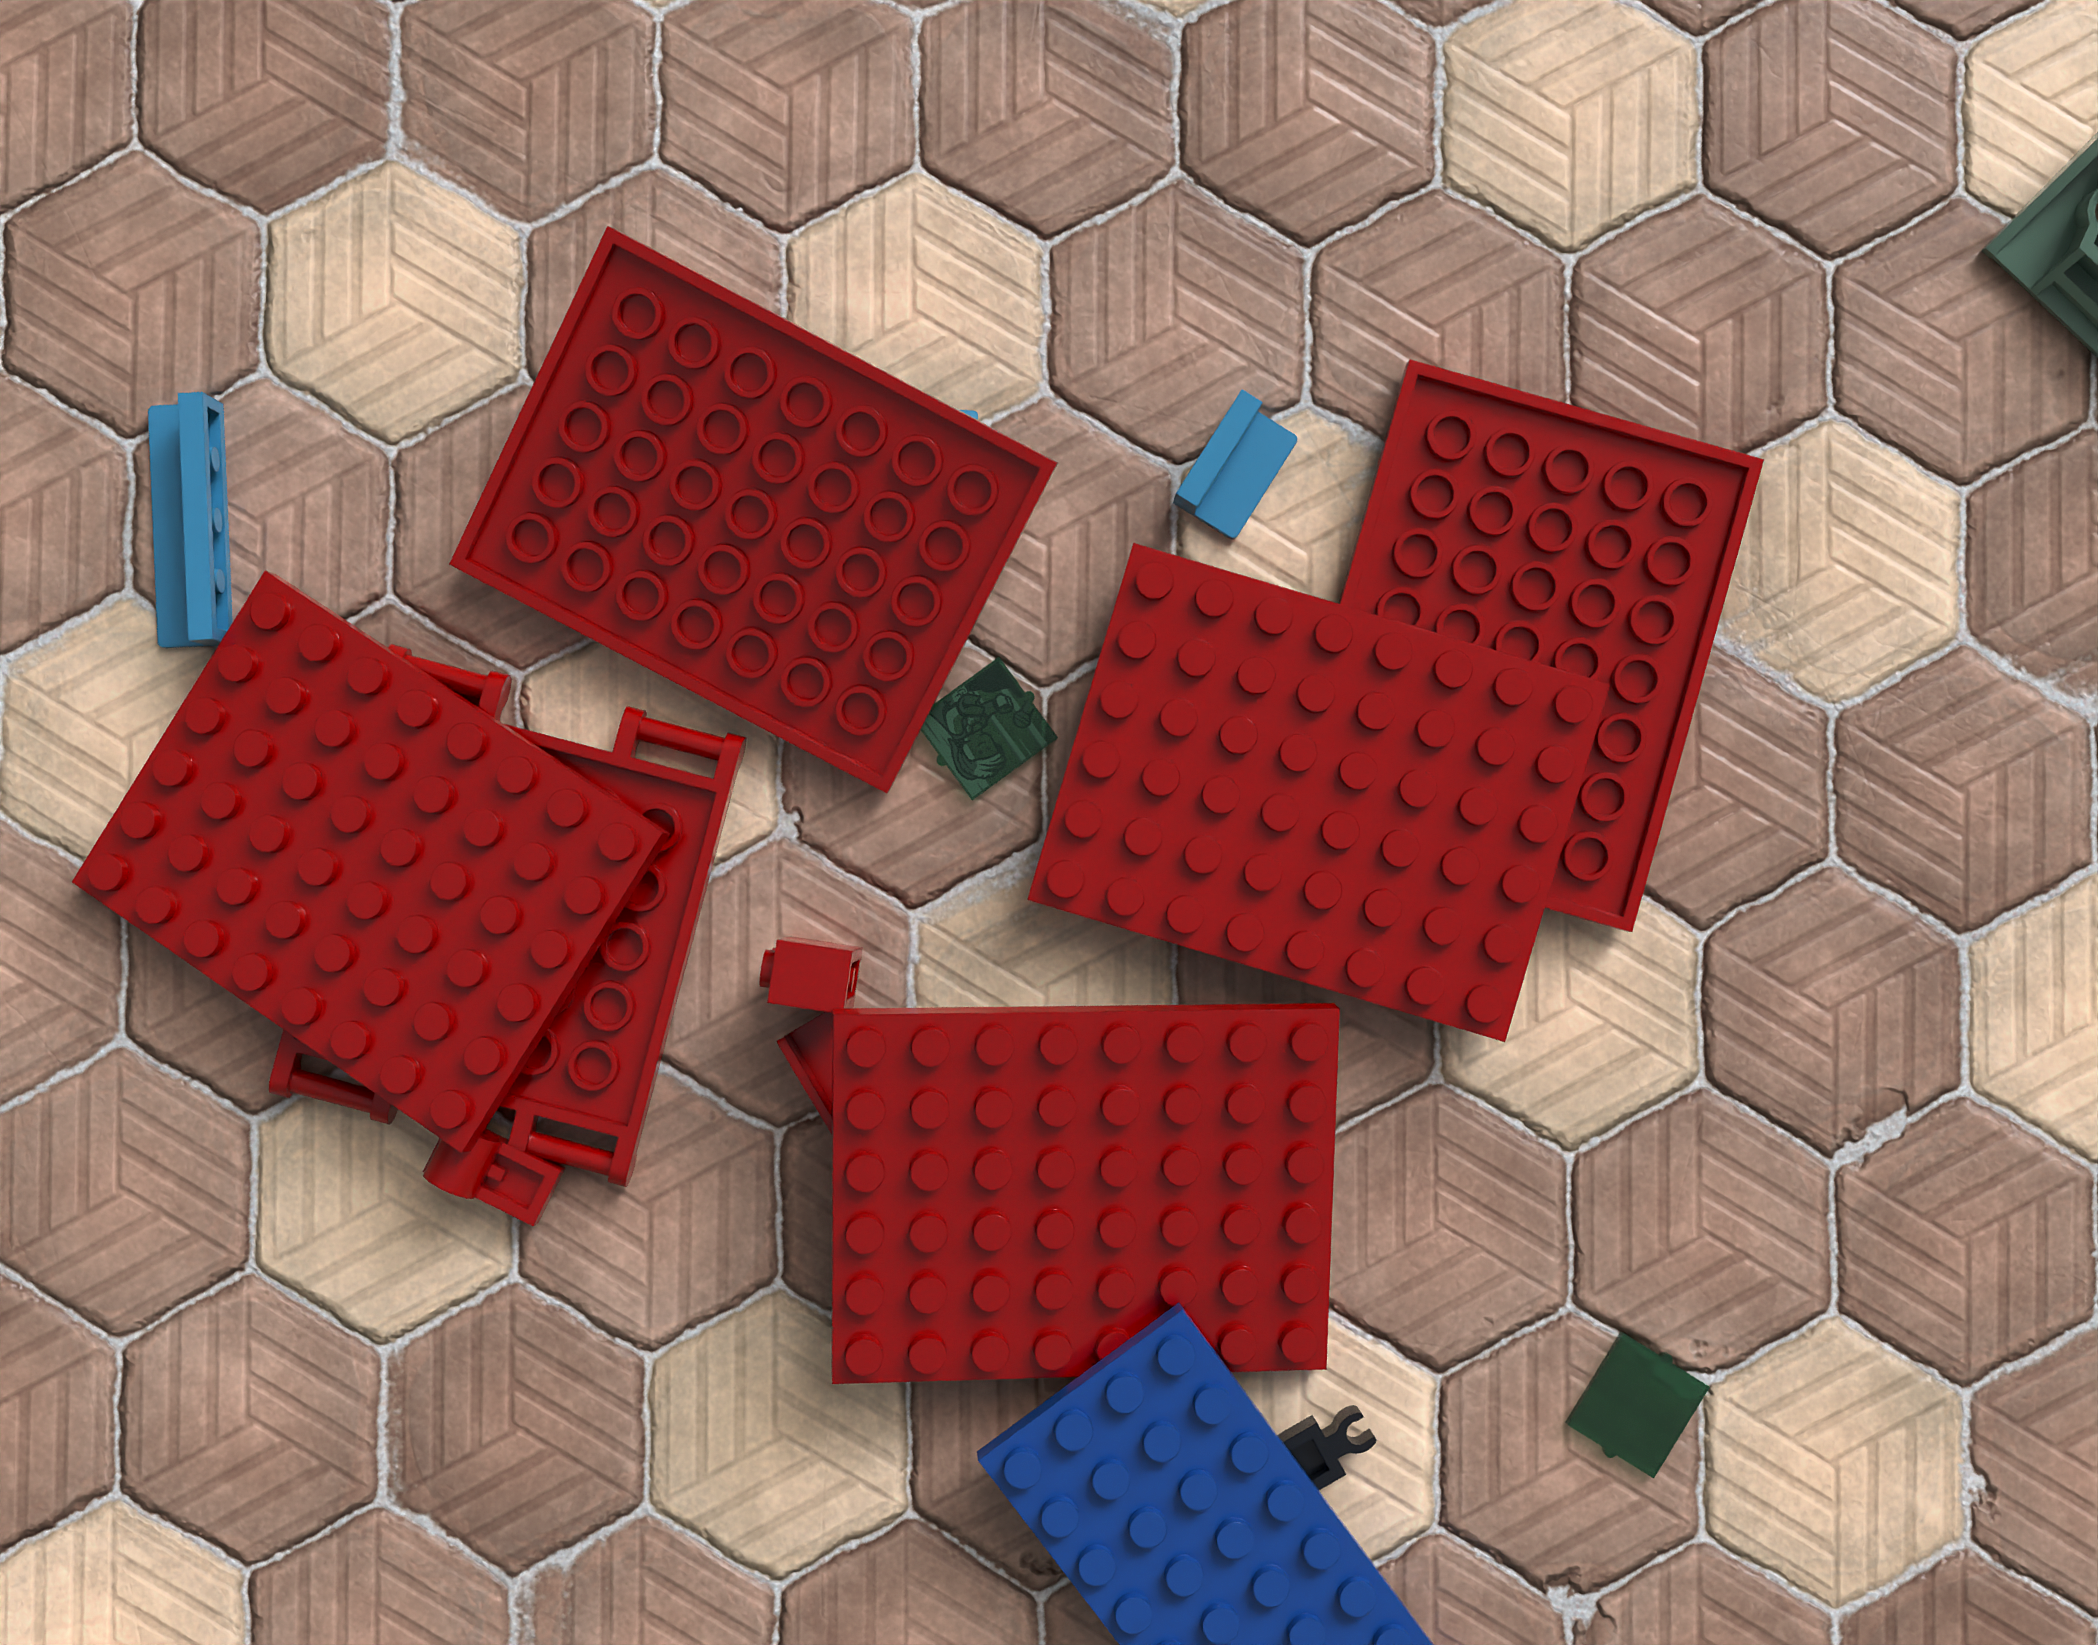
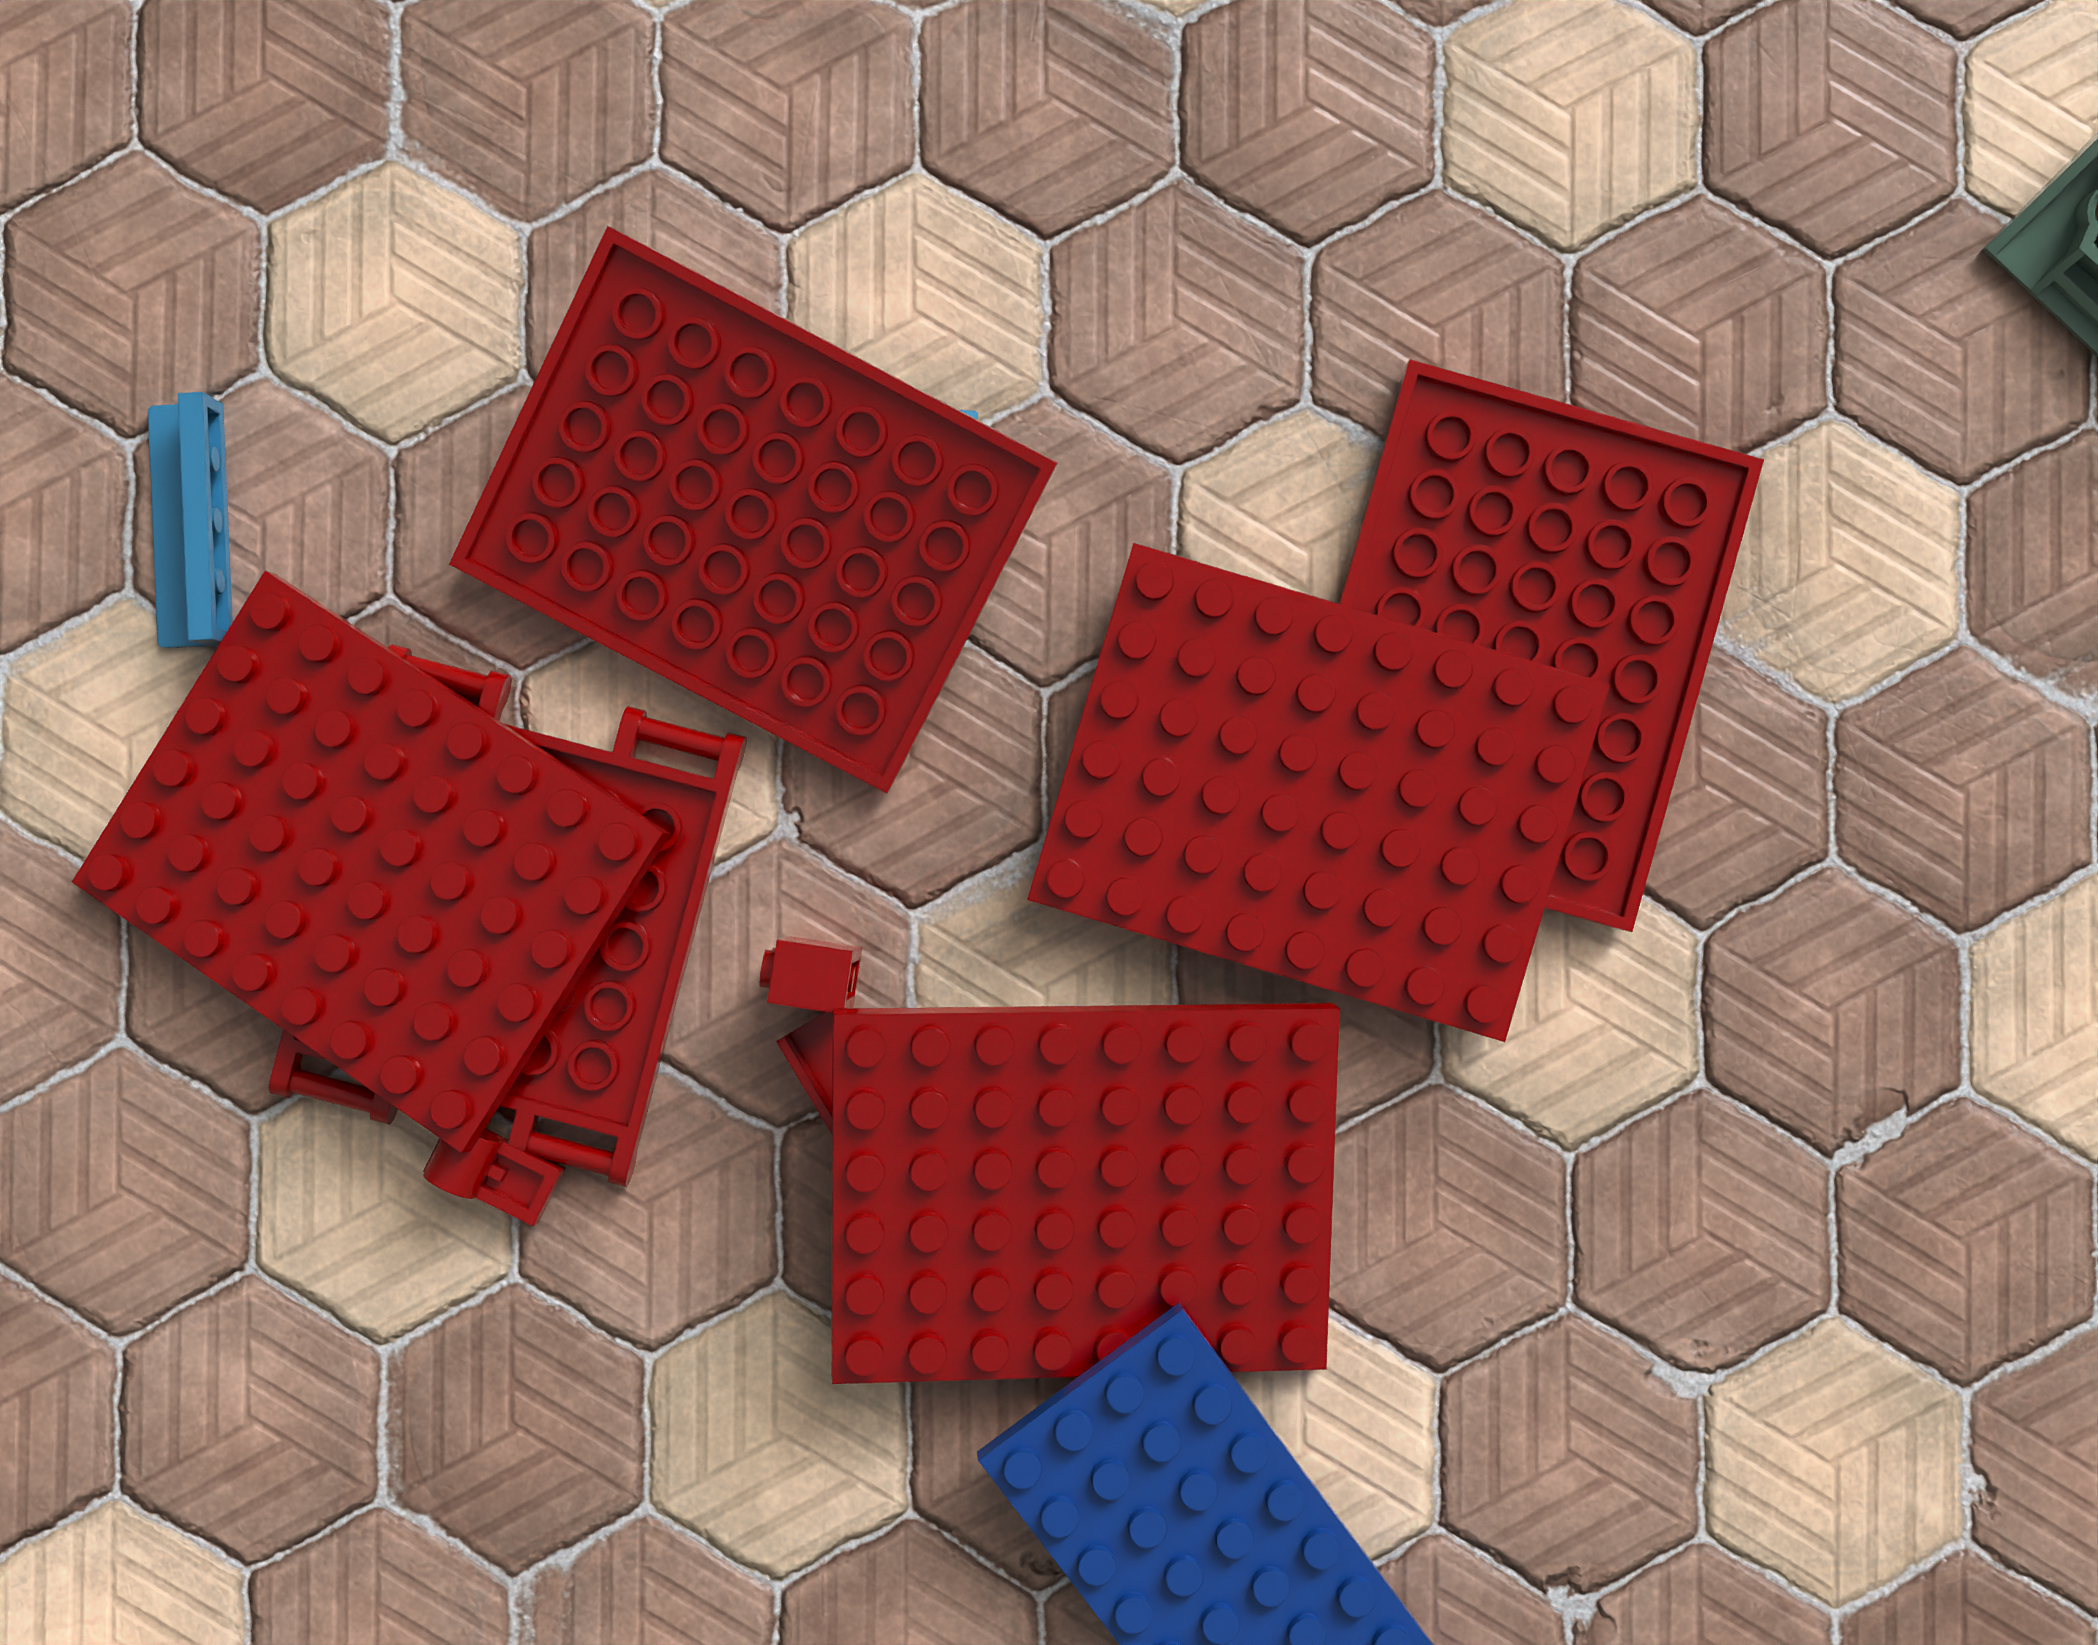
clear green piece [921,657,1058,801] -> none
dark azure panel [1173,389,1297,539] -> none
black plate [1278,1405,1377,1490] -> none
clear green piece [1565,1331,1710,1478] -> none

